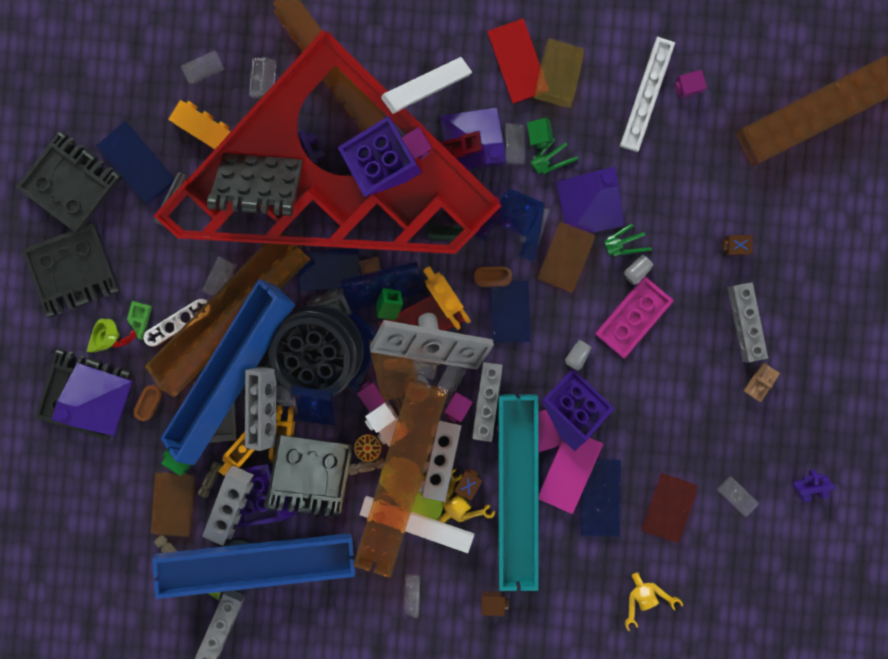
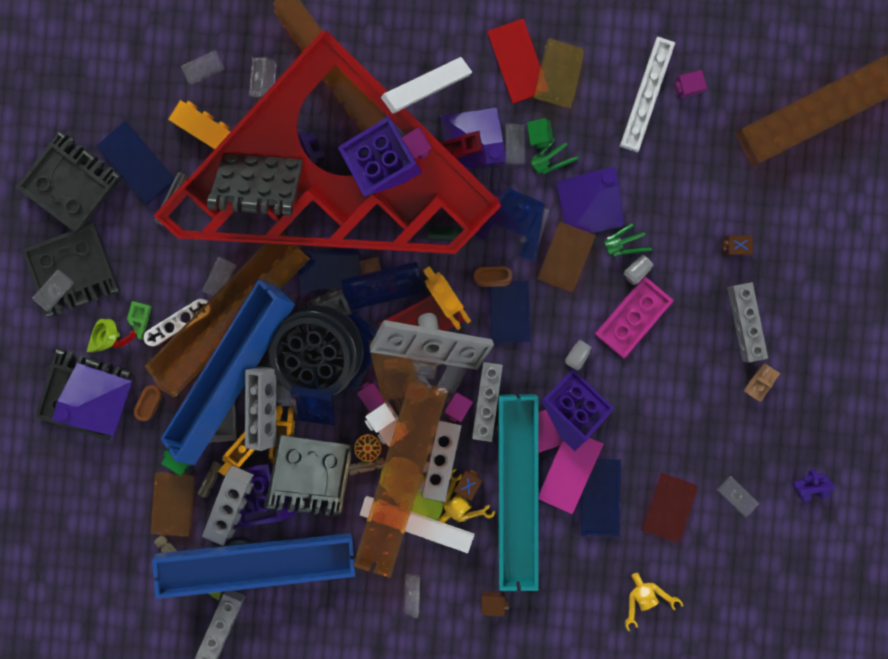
green brick [376,288,403,321] -> none
none -> clear plate [32,269,74,311]

